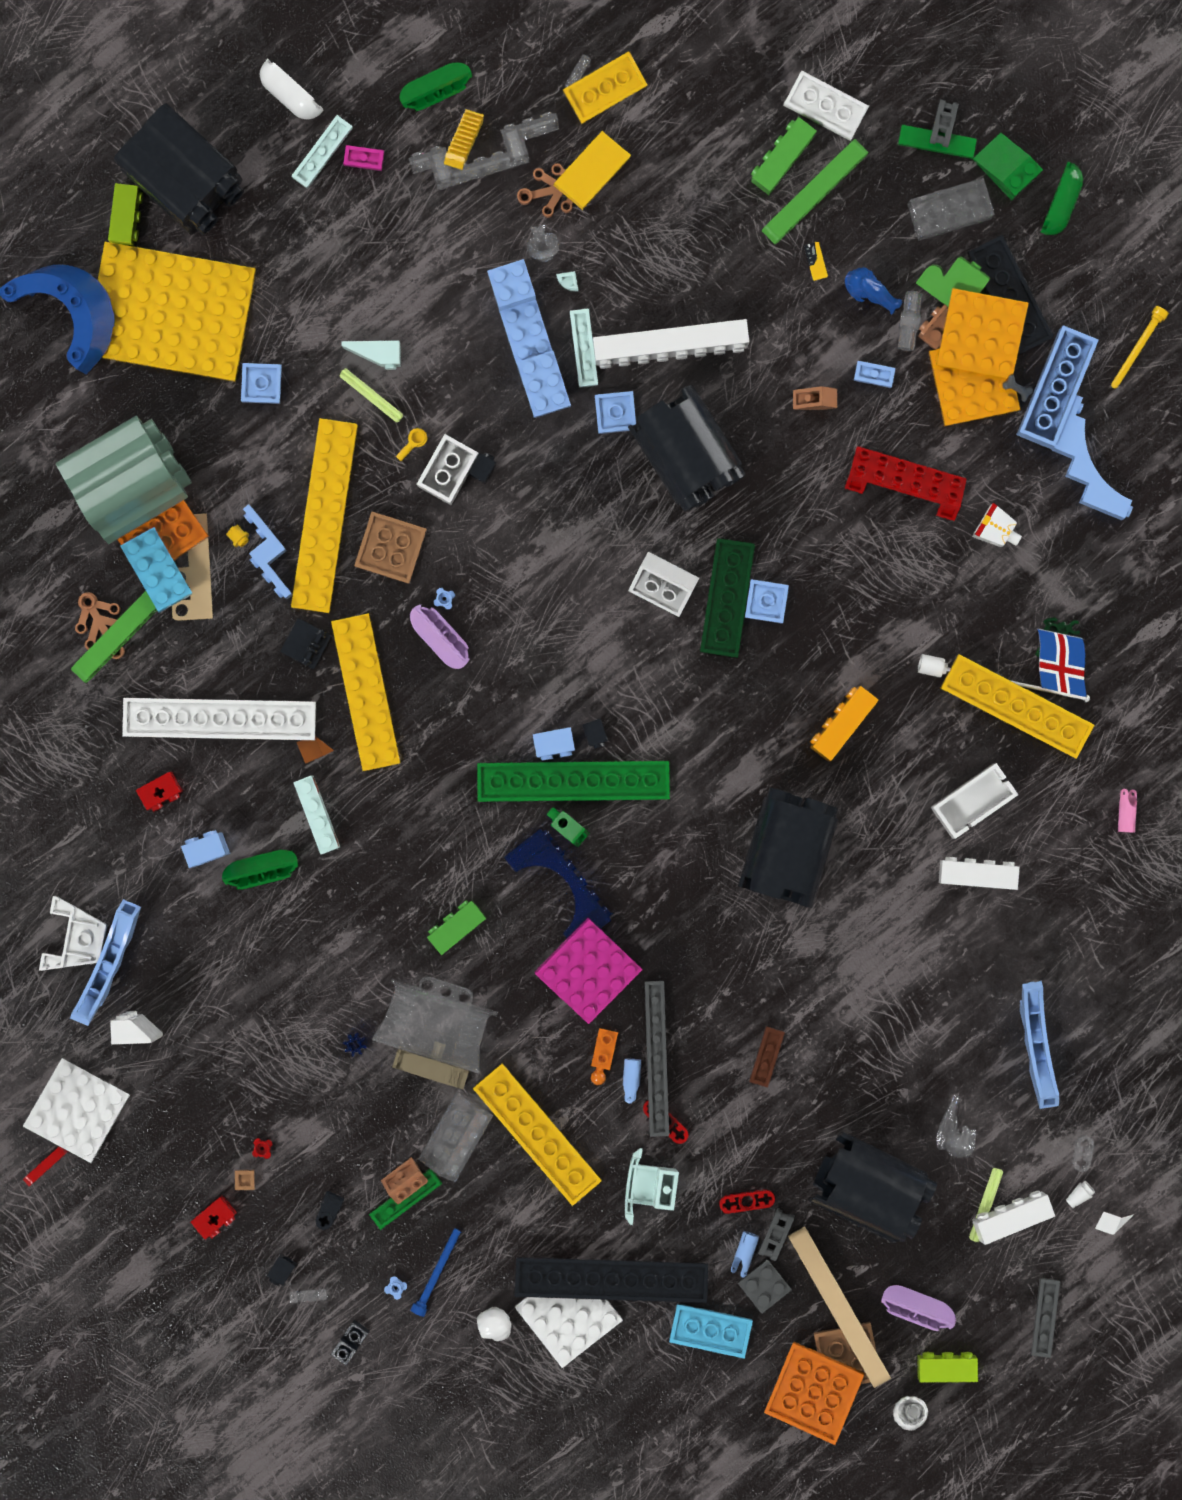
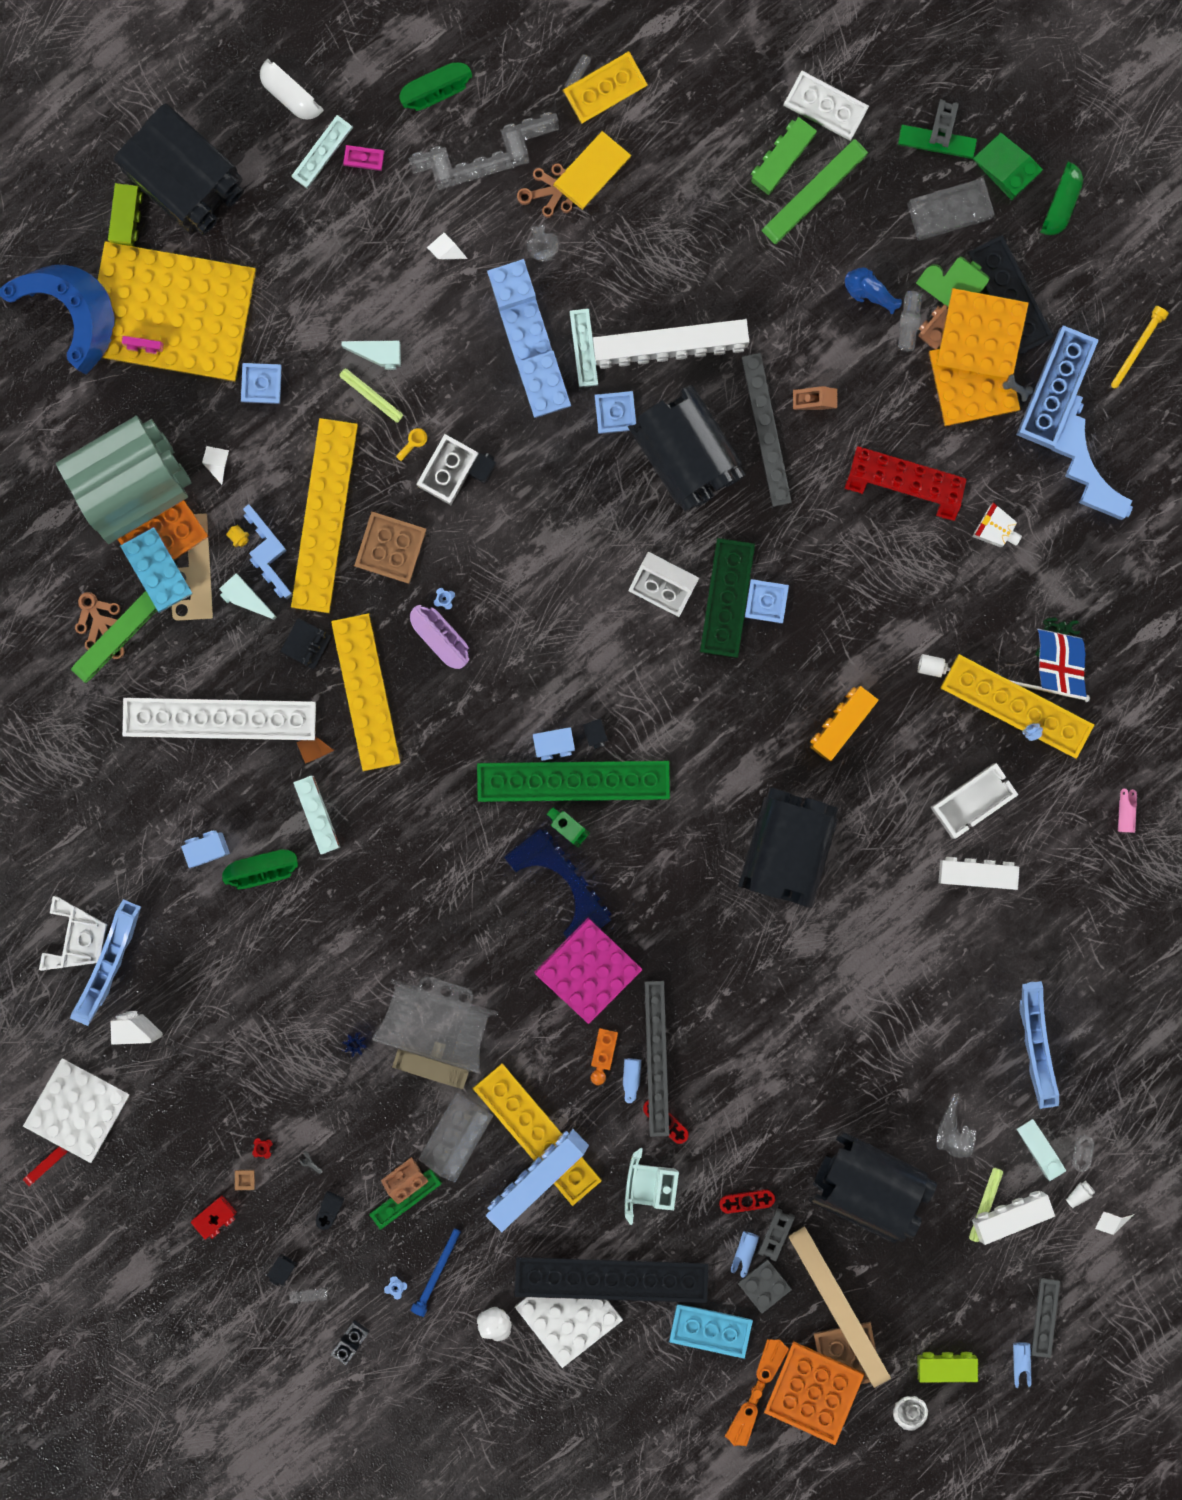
red brick [136,772,183,812] -> none
bright green brick [427,900,487,955] -> none
yellow gear [444,109,484,170] -> none
light aqua tile [556,271,578,291] -> none
copper plate [749,1026,785,1088] -> none
yellow sticker [804,242,828,281] -> none
light blue plate [853,361,895,388] -> none
lavender brick [882,1285,956,1331] -> none
none -> dark pink plate [122,336,164,354]
none -> white sticker [202,446,229,485]
none -> light aqua slope [219,573,277,620]
none -> dark grey hand [298,1151,322,1174]
none -> white sticker [427,233,467,259]
none -> light blue brick [486,1129,589,1232]
none -> orange piece [725,1339,789,1446]
none -> dark grey plate [742,353,792,507]
none -> light blue piece [1013,1342,1031,1388]
none -> light aqua slope [1017,1119,1066,1181]
none -> light blue plate [1022,724,1043,741]

